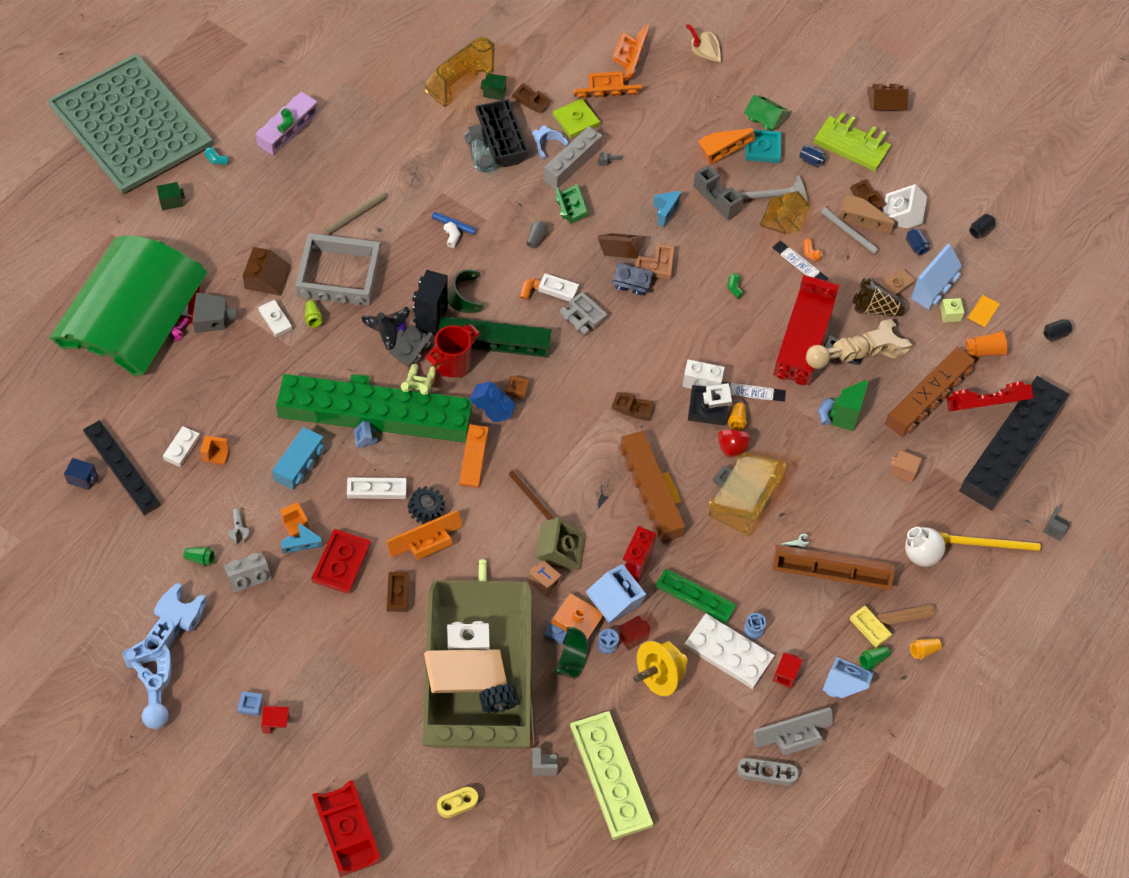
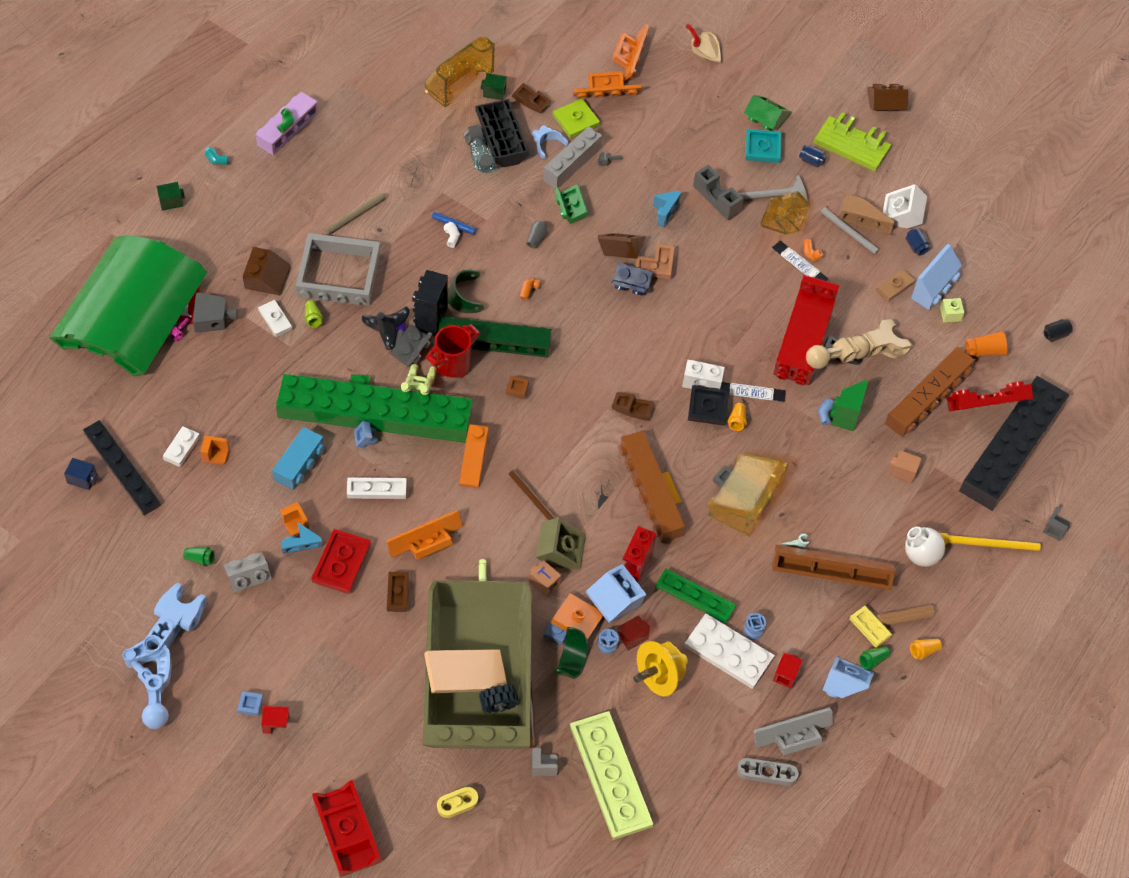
sand green plate [47,53,213,194] -> none
light grey bar [229,509,250,545] -> none
black wheel [407,486,445,524] -> none
white brick [447,621,489,650] -> none
blue brick [469,381,516,423] -> none
white plate [538,274,579,301] -> none
light grey plate [559,292,608,335] -> none
orange slope [698,128,756,165] -> none
white brick [703,383,732,408] -> none
red hat [718,430,751,458] -> none
green arm [727,273,744,299] -> none
reddish brown slope [850,179,886,209] -> none
dark brown cone [852,277,906,317] -> none
light orange sticker [967,295,1000,327] -> none
black brick [969,214,996,239] -> none

